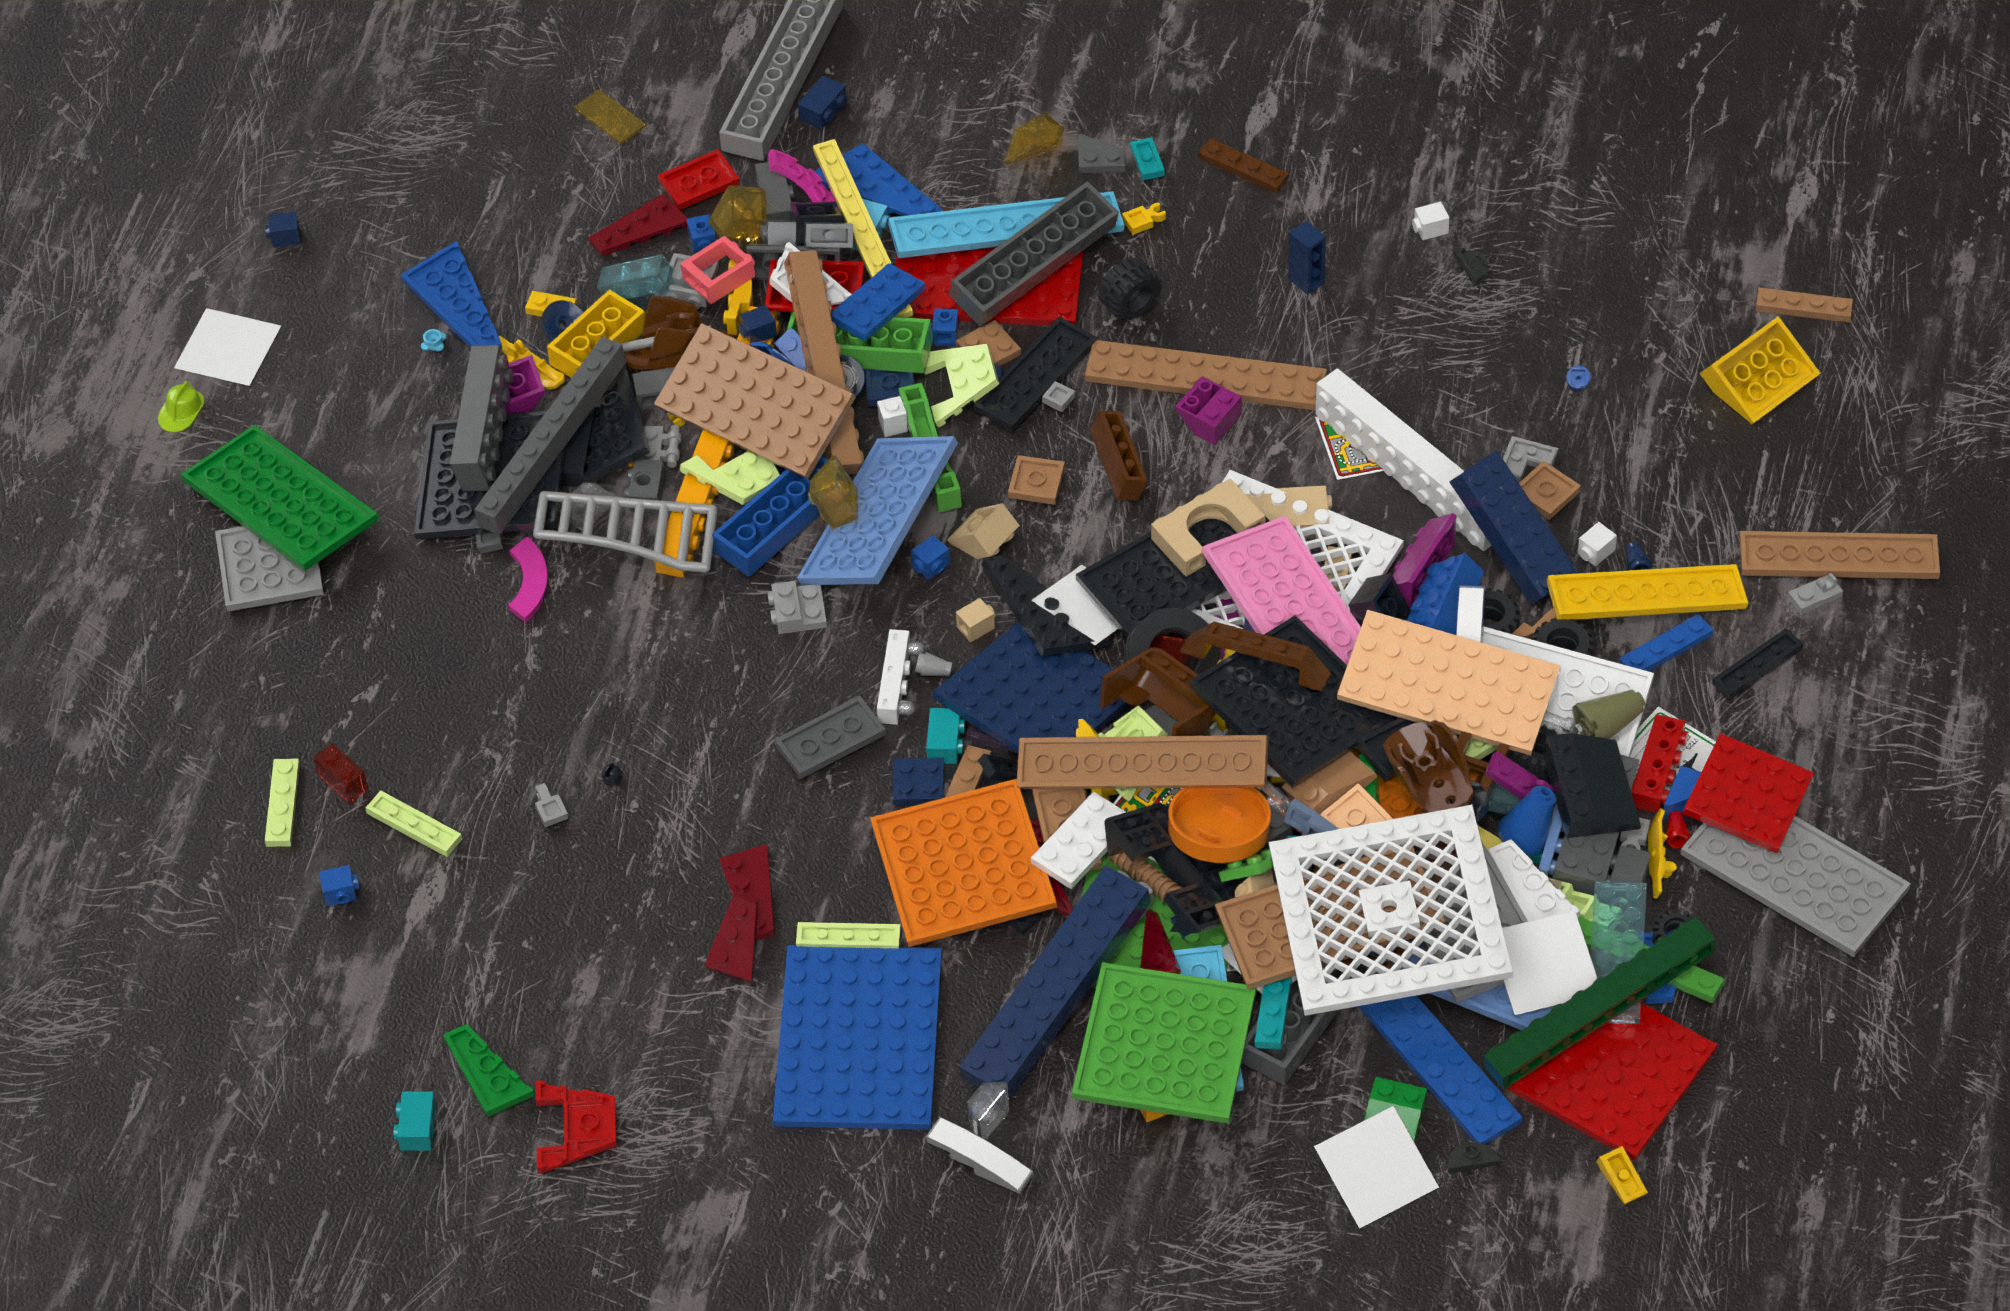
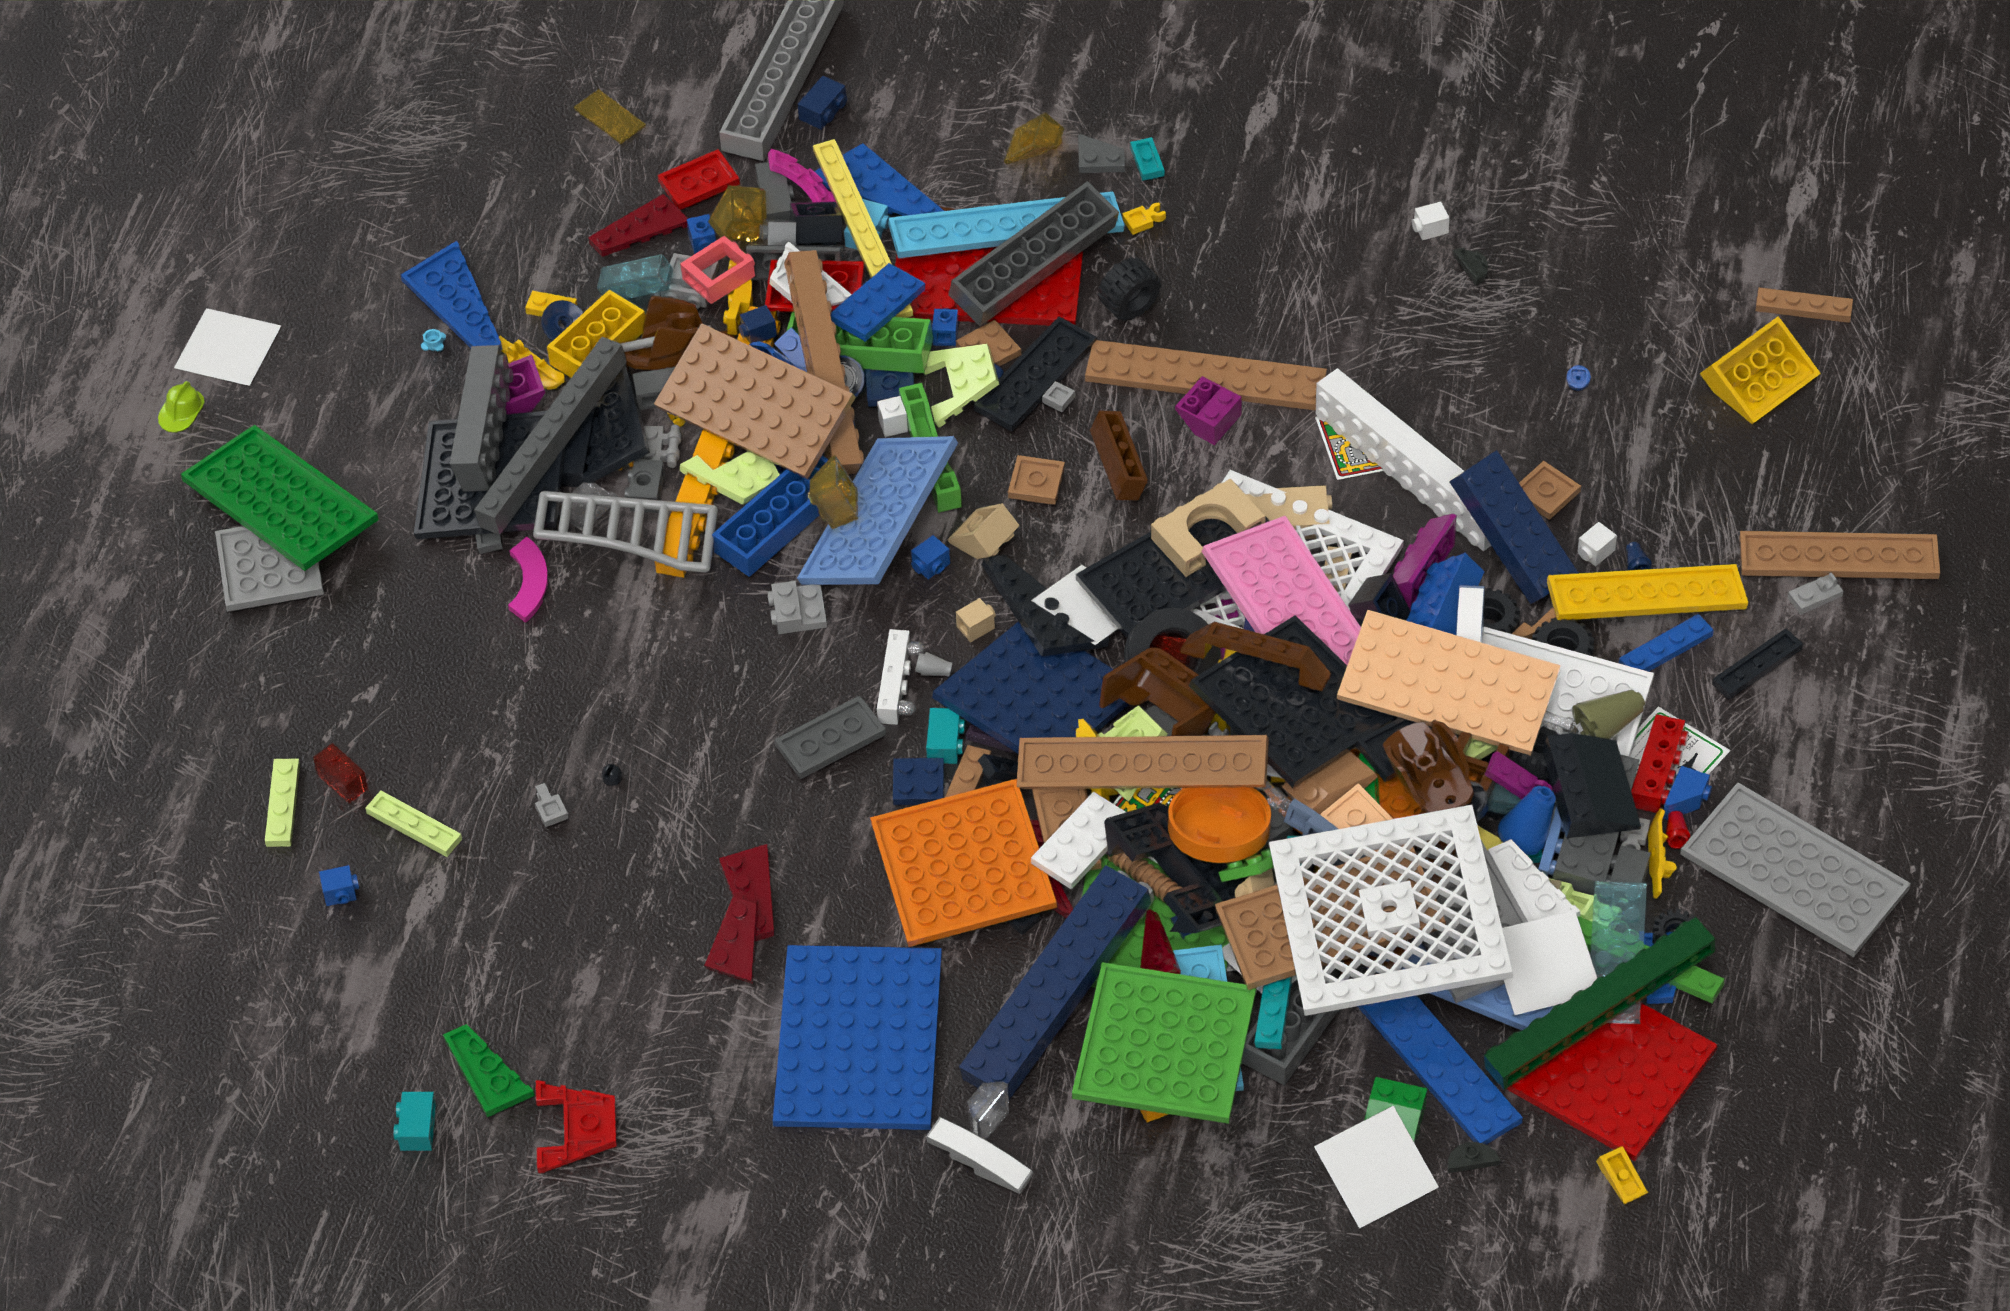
dark blue brick [265,211,301,247] -> none
yellowish green plate [796,922,901,948] -> none
brick [804,222,853,248] -> none
reddish brown plate [1198,138,1289,194] -> none
dark blue brick [1288,221,1326,295] -> none
light grey tile [1503,436,1558,482] -> none
red plate [1682,733,1814,854] -> none

